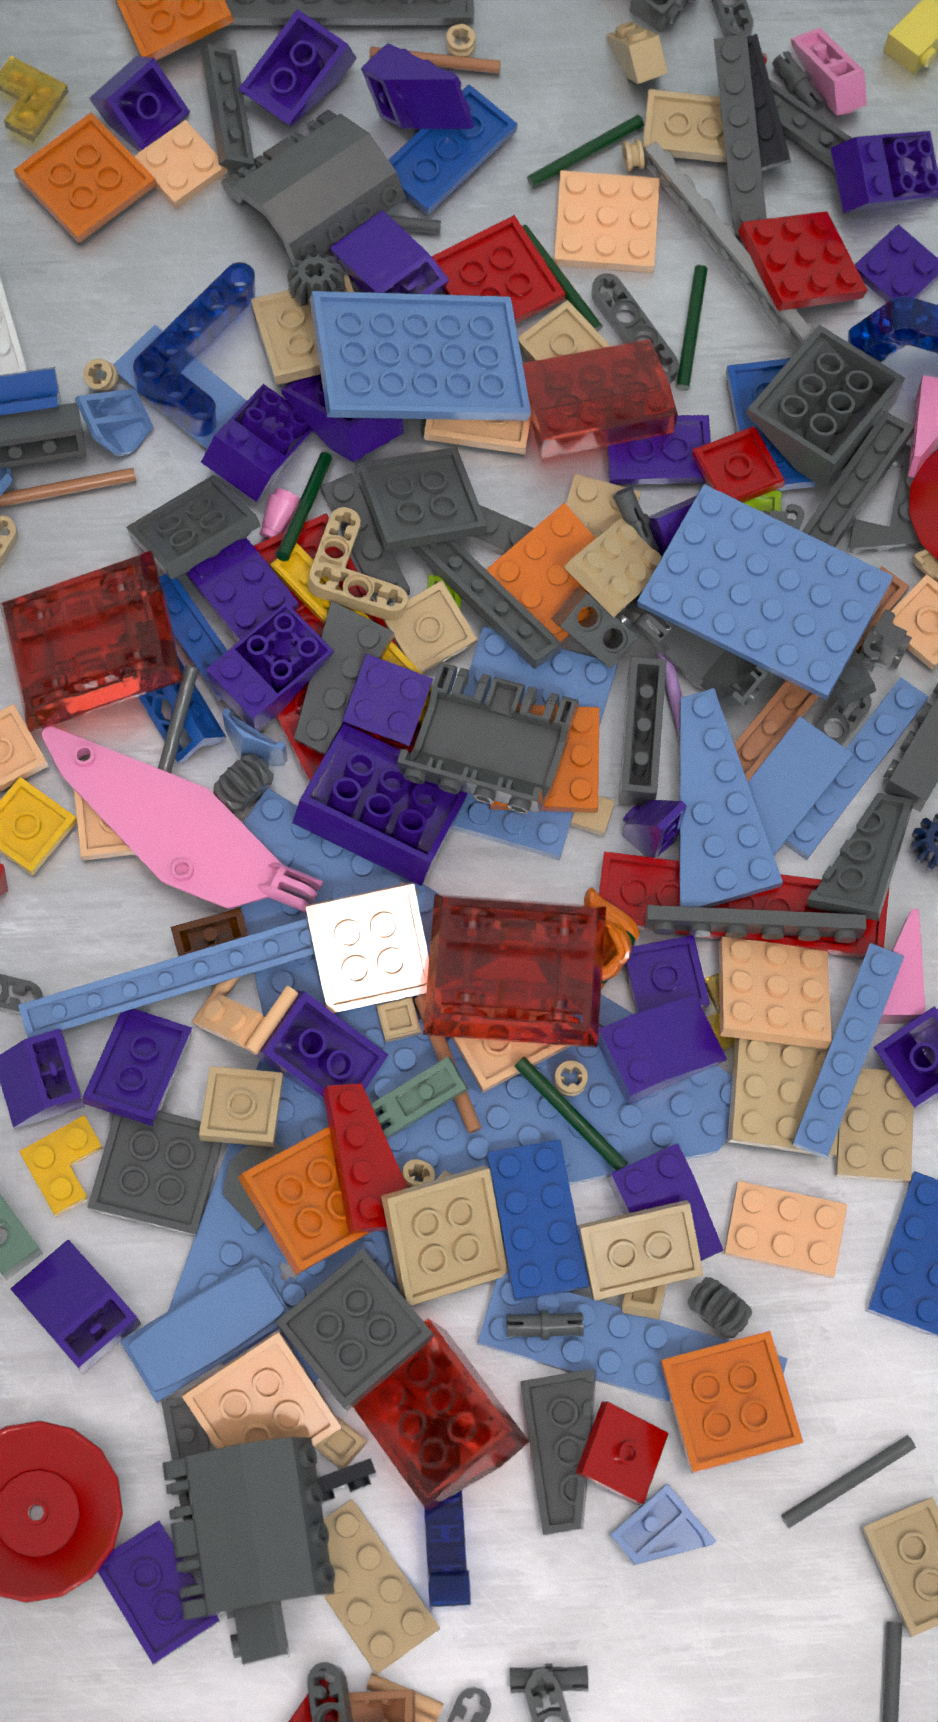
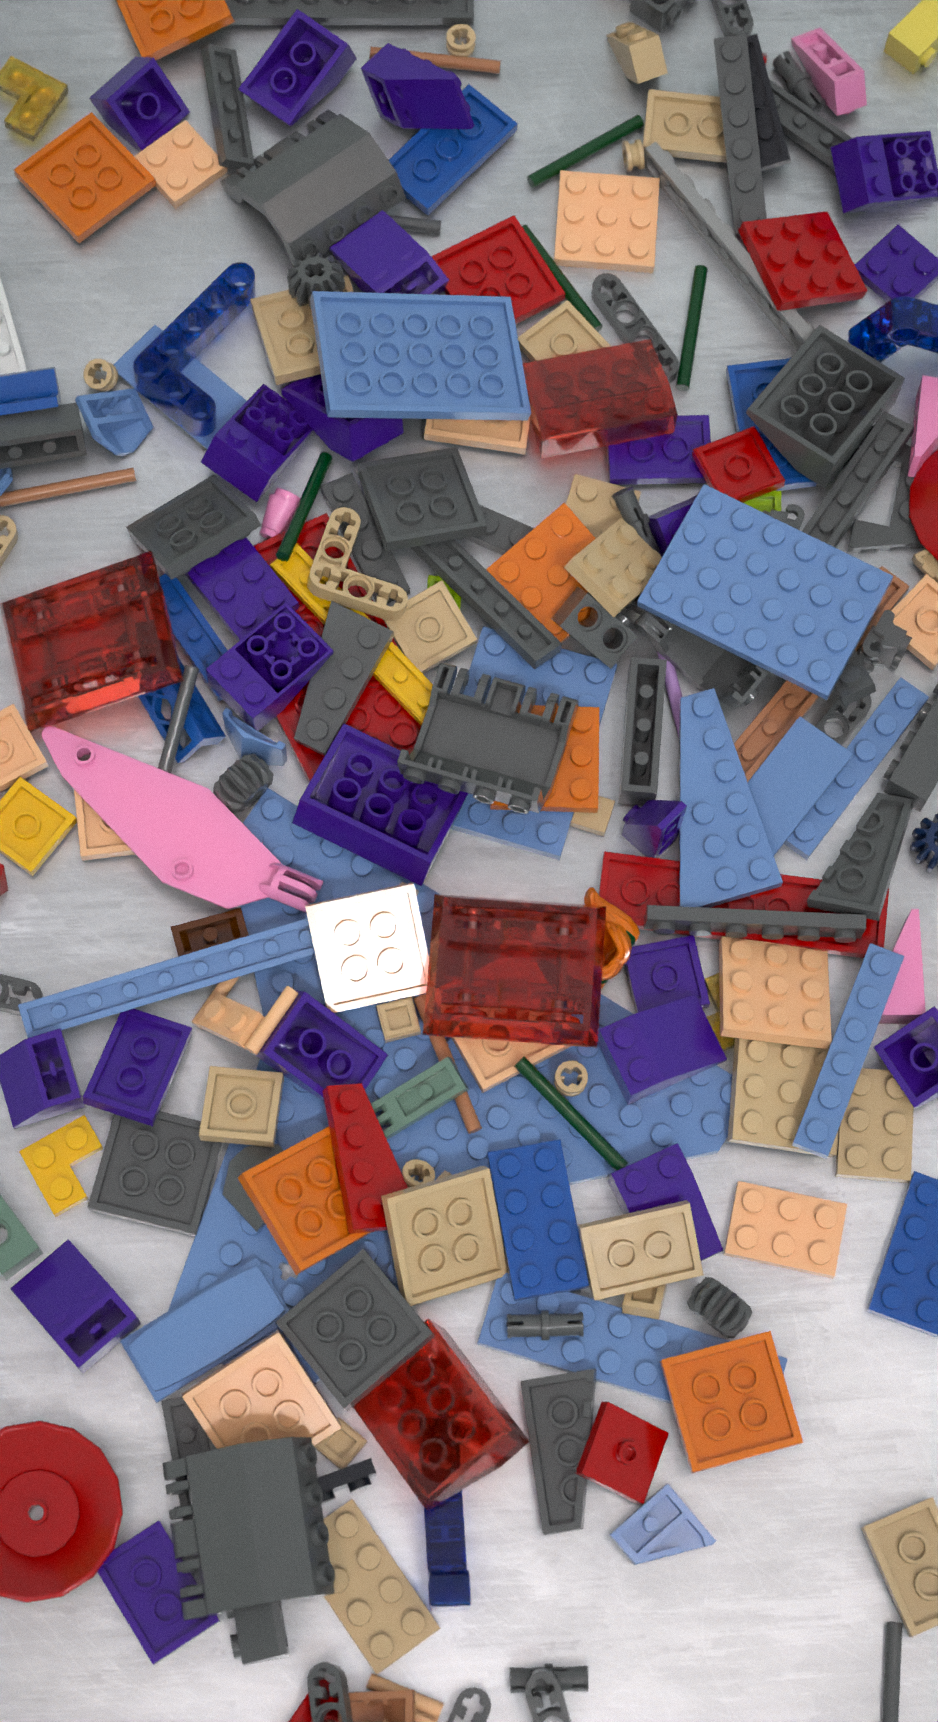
dark purple plate [341,654,433,746] -> none
dark grey bar [781,1435,916,1528] -> none

